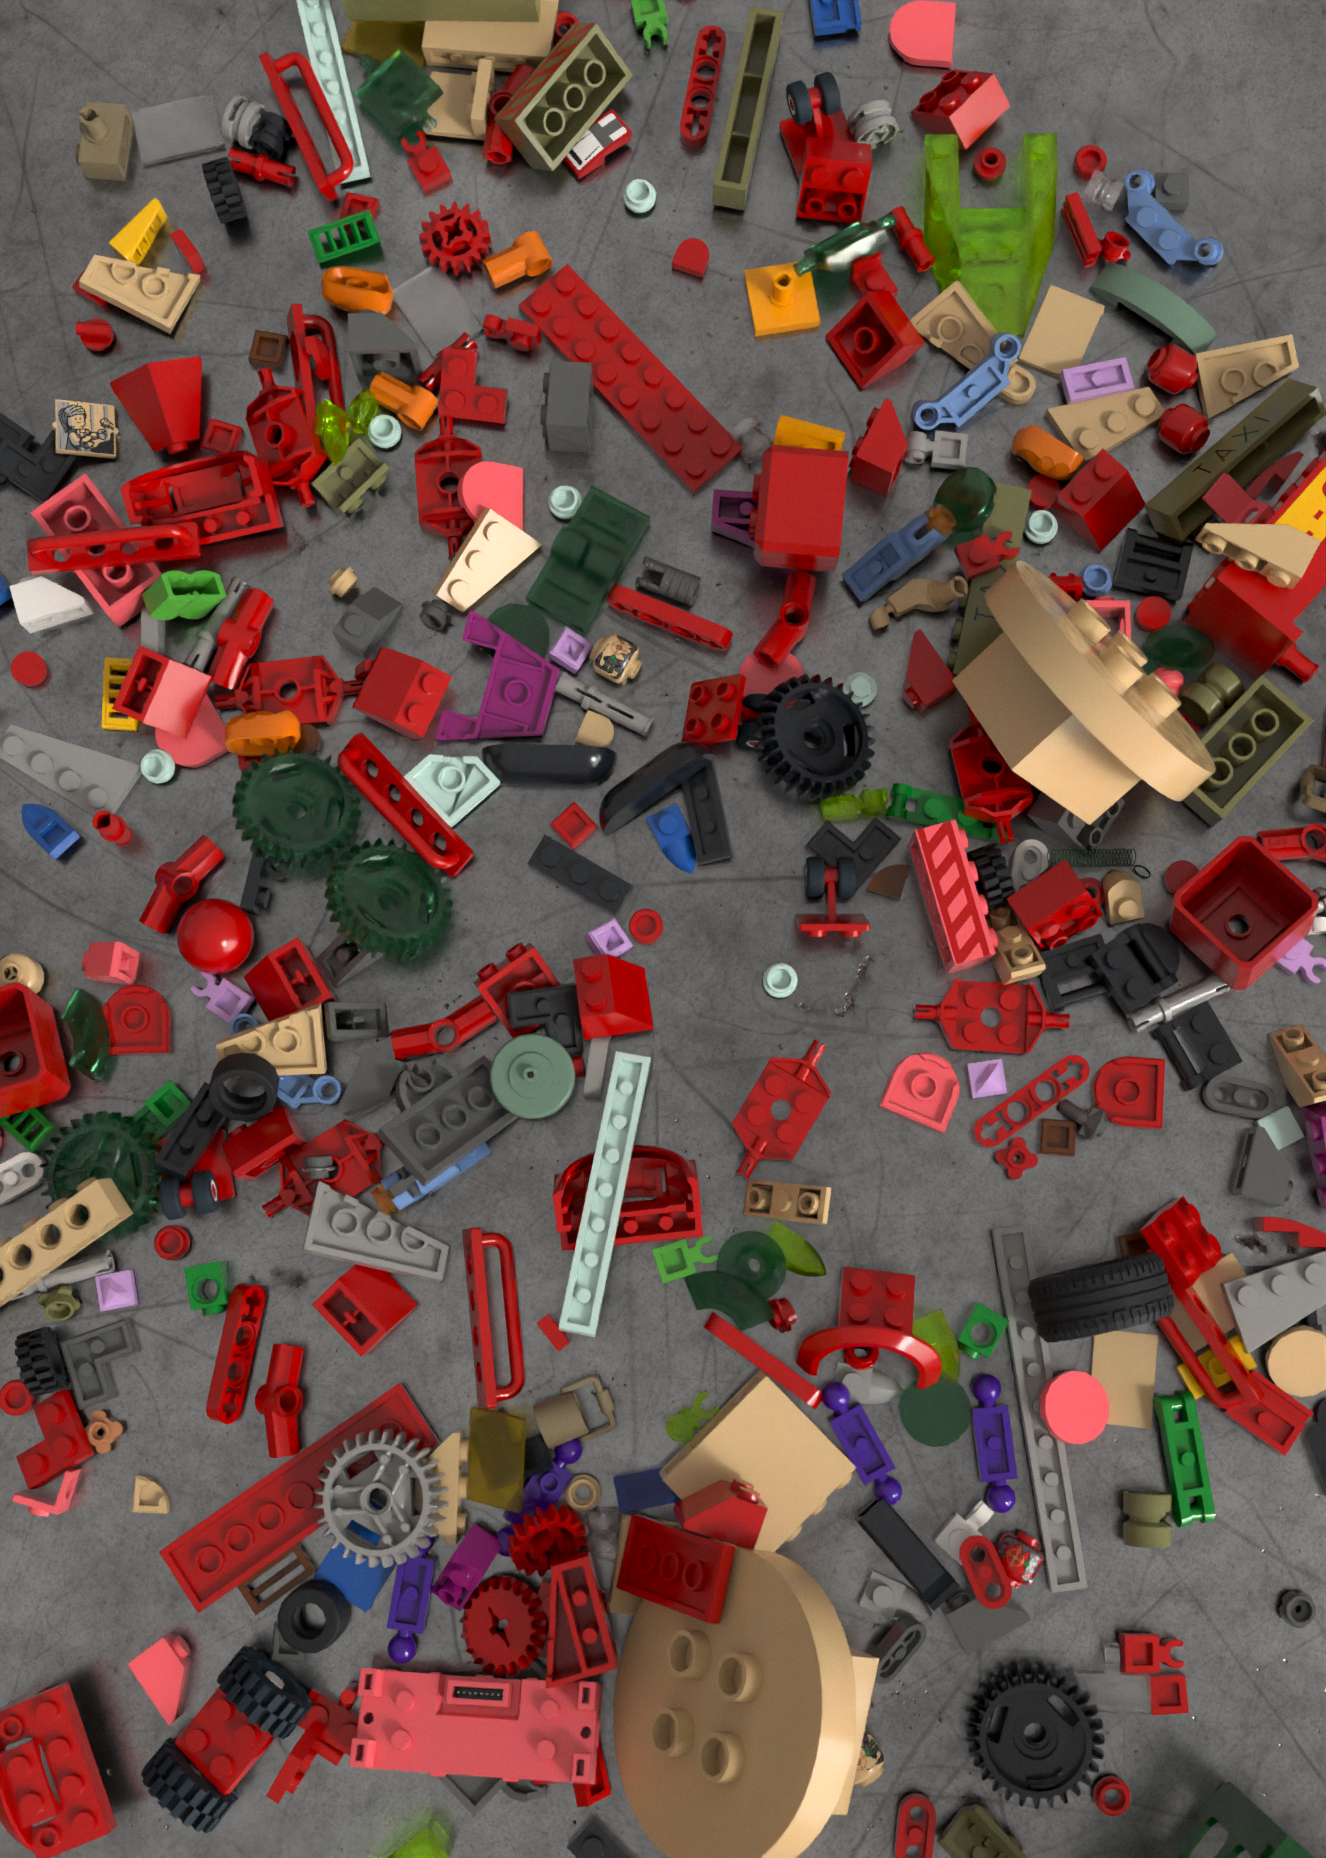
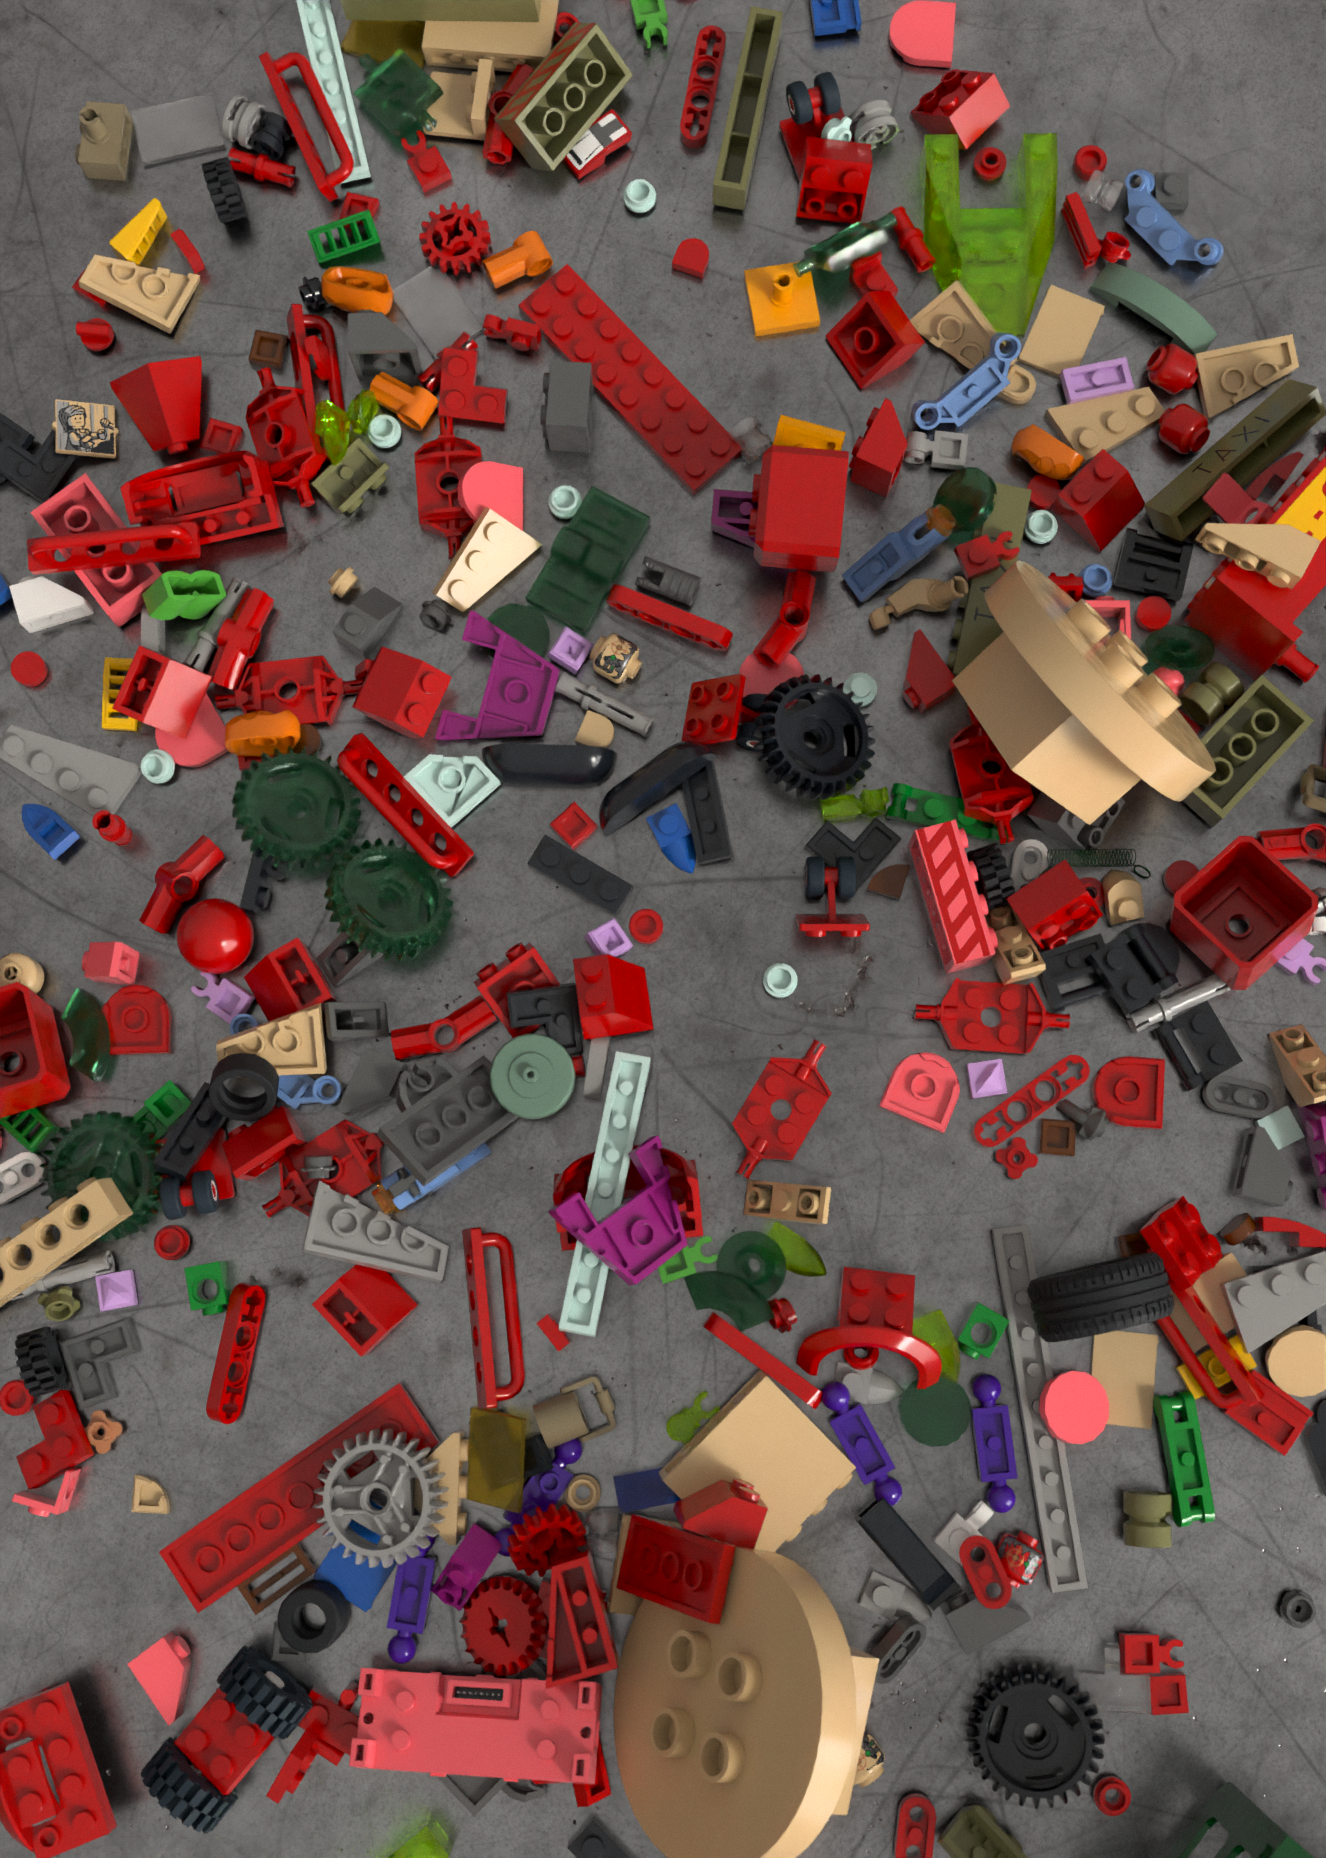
red piece [255,1344,304,1458] -> none
none -> black plate [299,277,326,309]
none -> magenta wing [548,1135,688,1285]
none -> light aqua plate [821,117,852,142]
none -> reddish brown tile [1220,1213,1256,1246]

